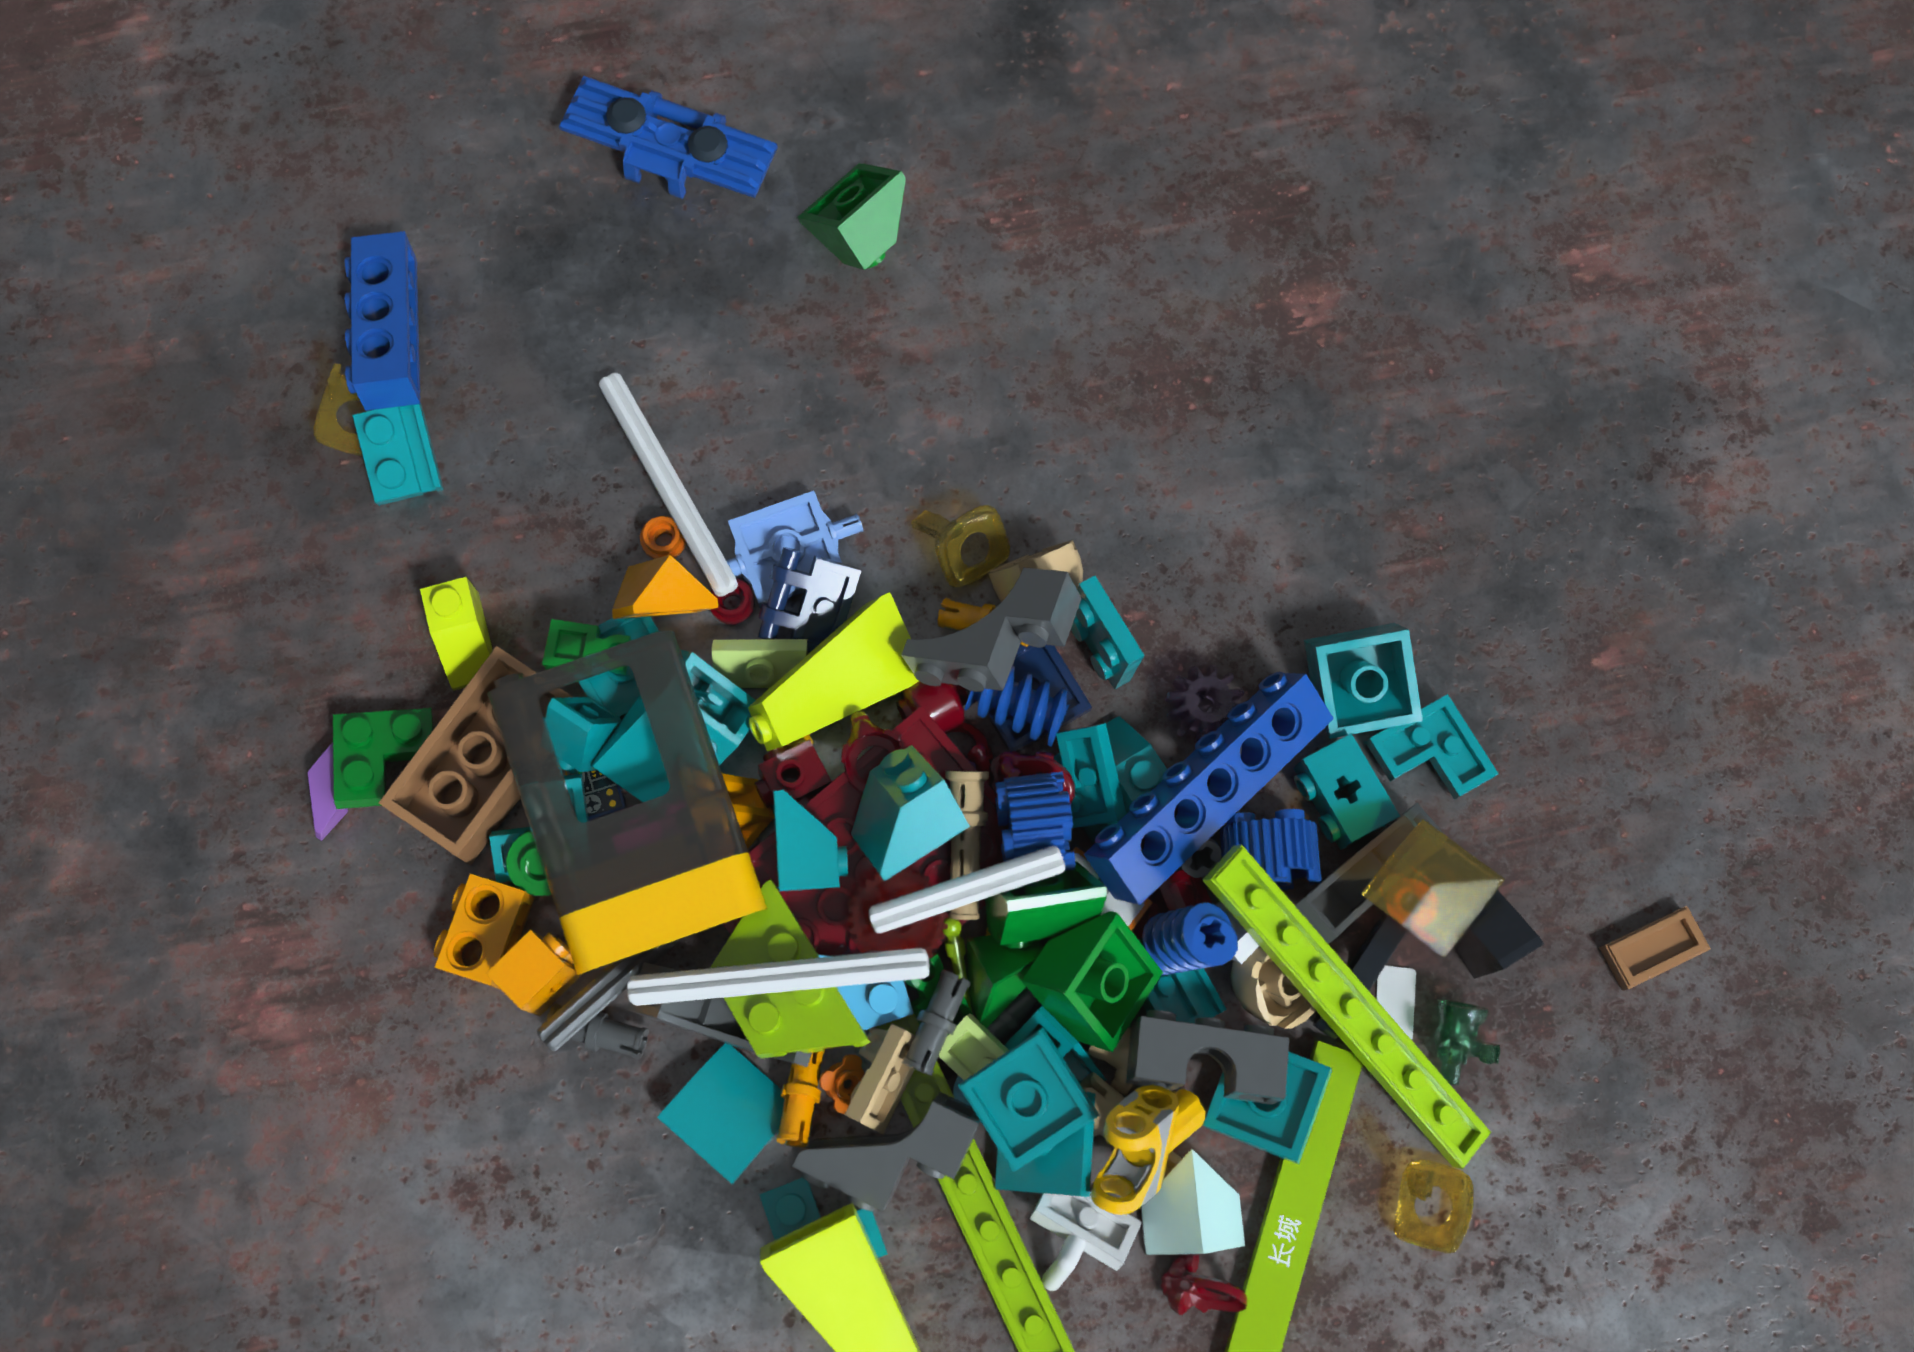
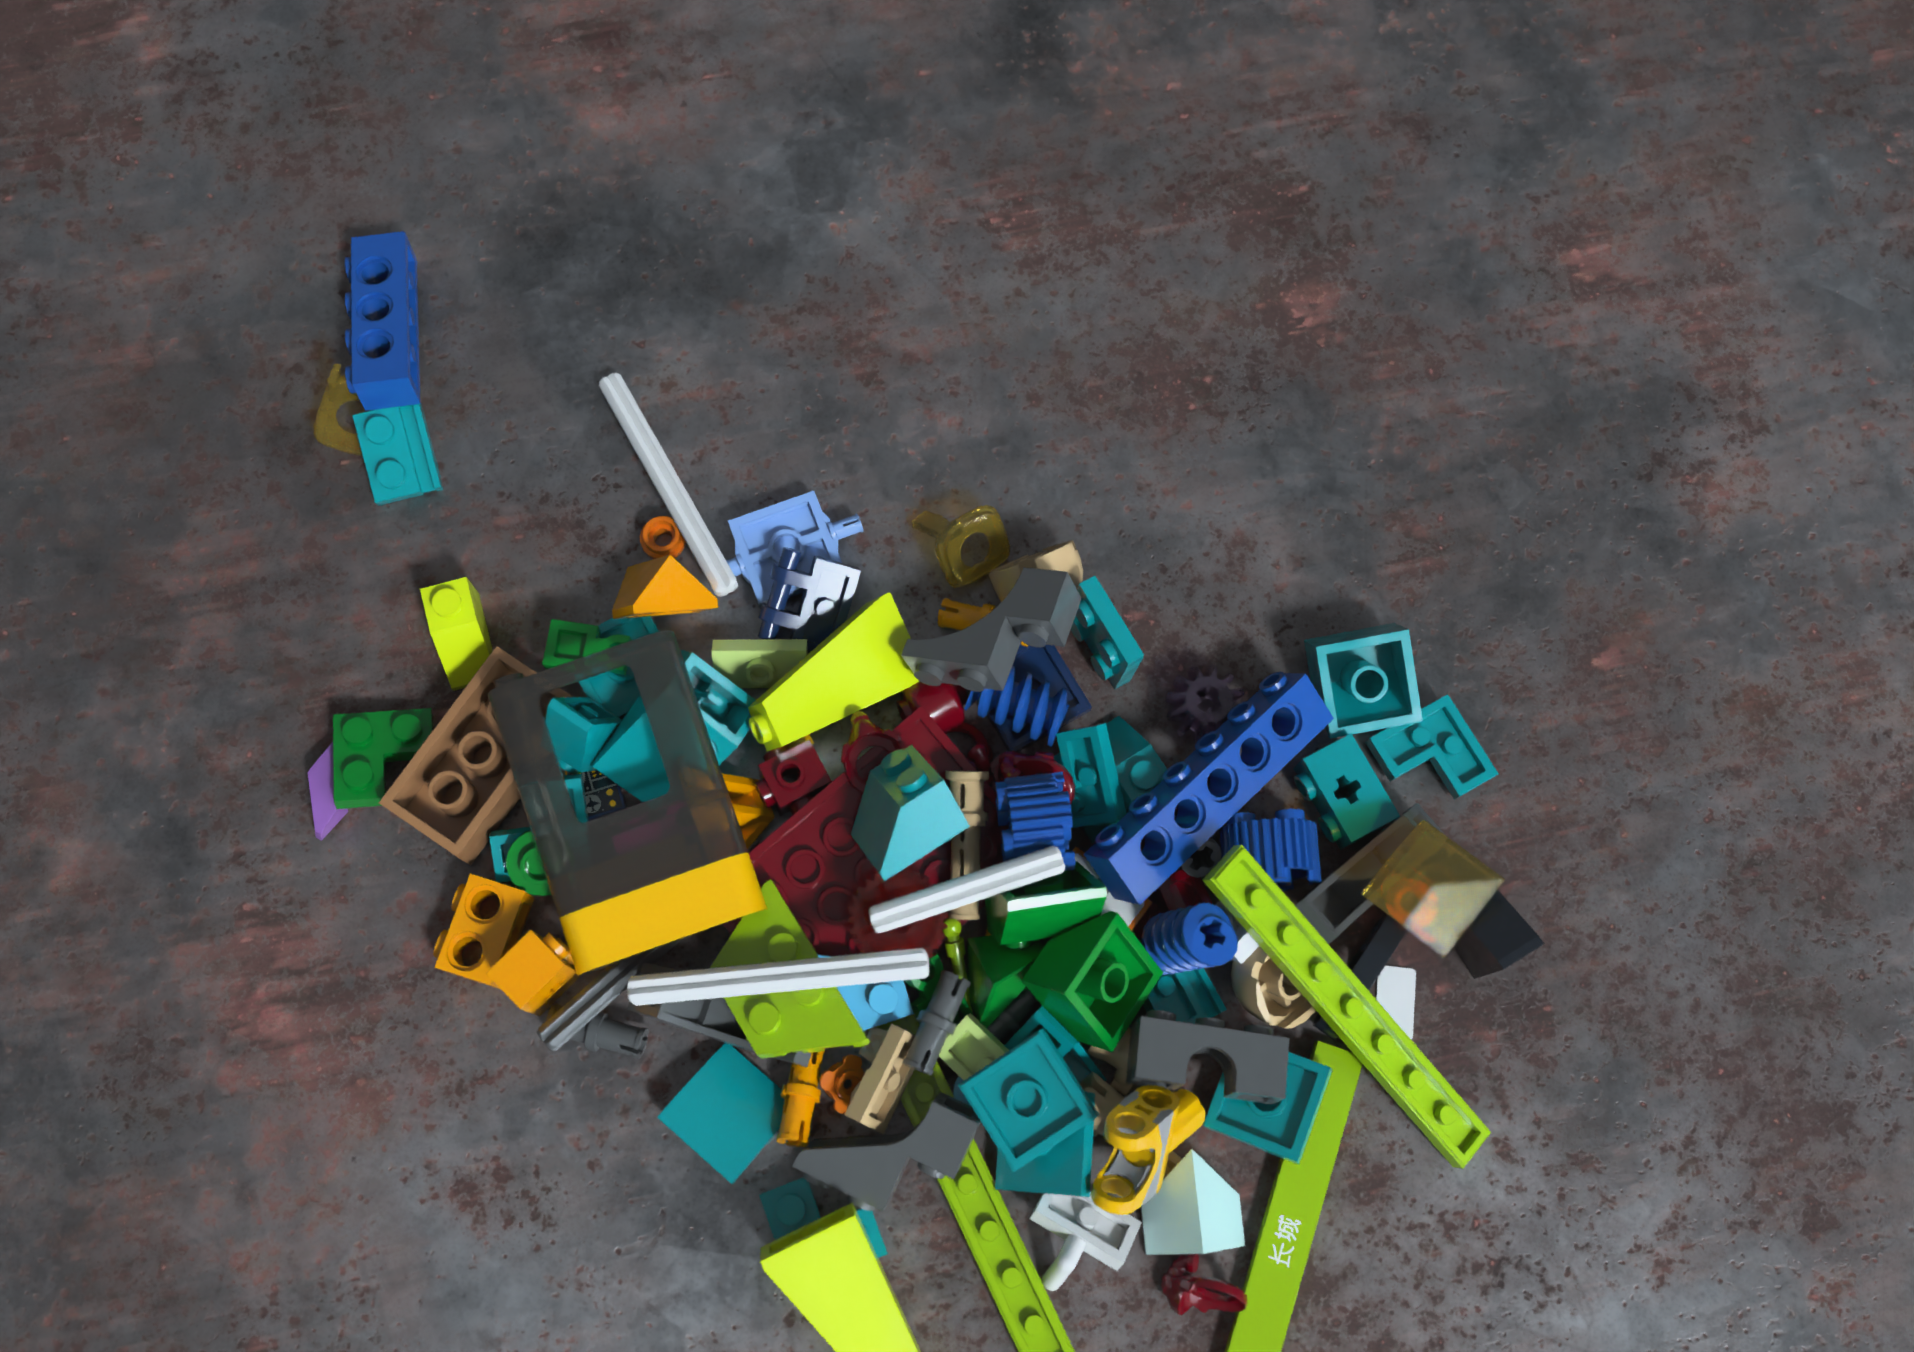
blue piece [559,76,778,199] -> none
dark red plate [710,579,755,624] -> none
teal slope [773,790,848,891] -> none
green slope [797,163,906,270] -> none
clear yellow piece [1394,1159,1474,1253] -> none
clear green piece [1434,1000,1500,1085] -> none
medium nougat tile [1599,906,1711,991] -> none

